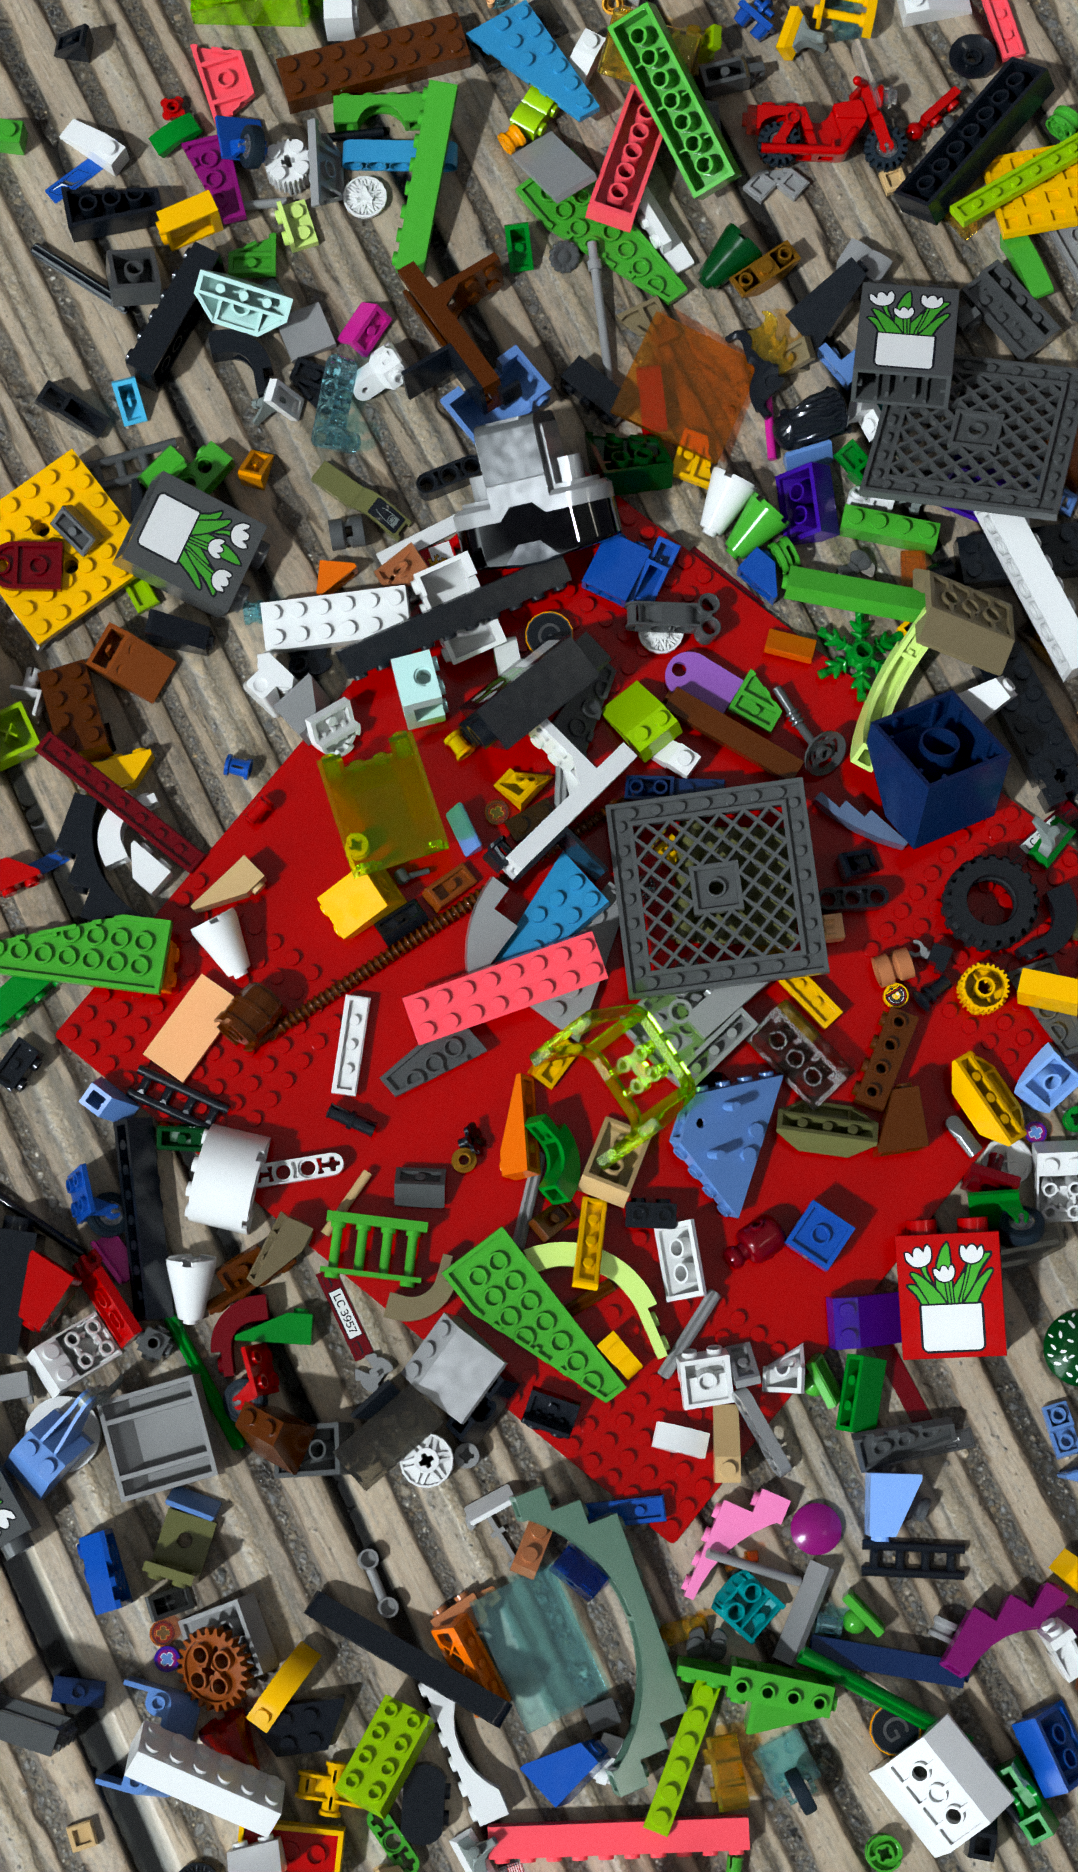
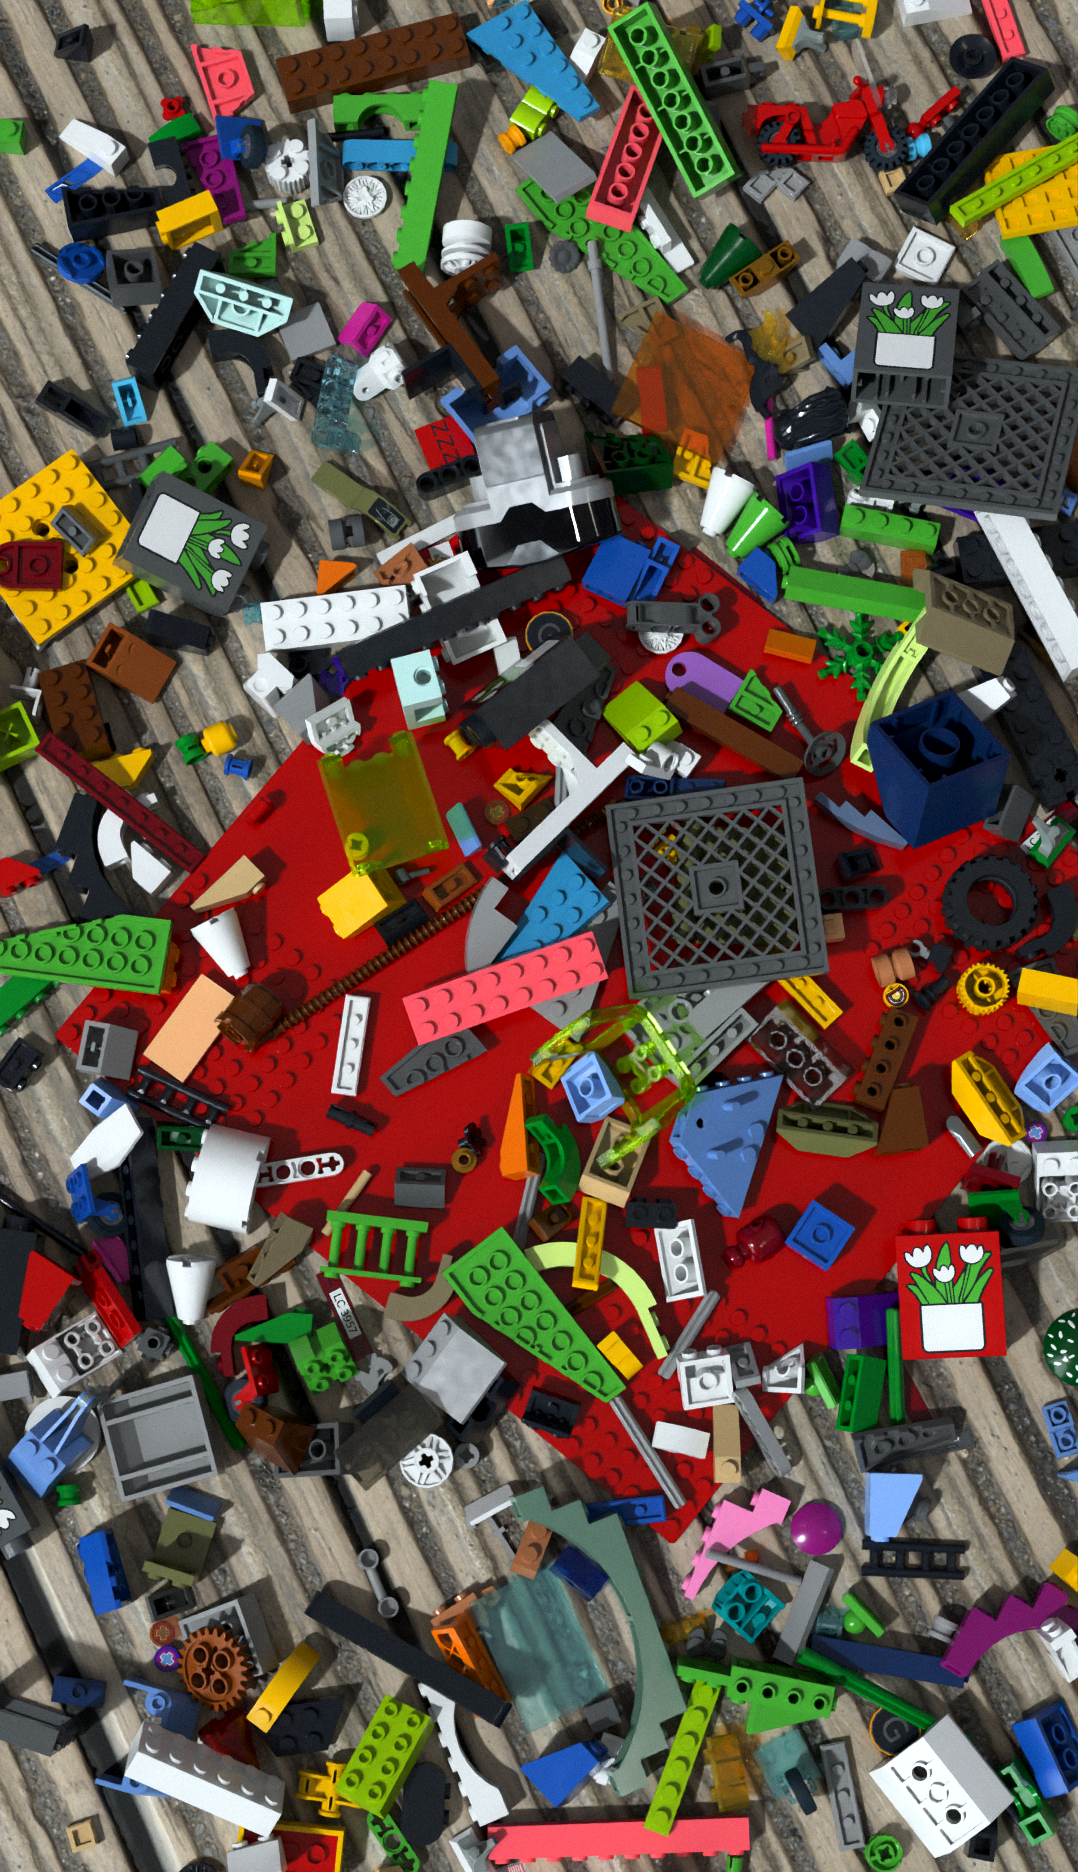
none -> green wheel [56,1483,83,1507]
none -> blue tile [57,242,105,284]
none -> white piece [70,1103,144,1181]
none -> light grey slope [76,1020,139,1081]
none -> black beam [110,426,139,451]
none -> black arch [147,136,197,207]
none -> green wheel [175,732,207,766]
none -> yellow head [200,720,239,757]
none -> bright green brick [288,1321,359,1396]
none -> dark purple piece [319,655,354,697]
none -> red tile [414,416,476,470]
none -> white wheel [441,220,492,276]
none -> light blue slope [561,1051,625,1123]
none -> light grey axle [610,1395,687,1509]
none -> white plate [625,742,679,780]
none -> light grey tile [819,1740,866,1852]
none -> green axle [886,1307,905,1427]
none -> white tile [891,226,956,286]
none -> medium azure wheel [904,133,932,162]
none -> dark grey brick [982,784,1035,842]

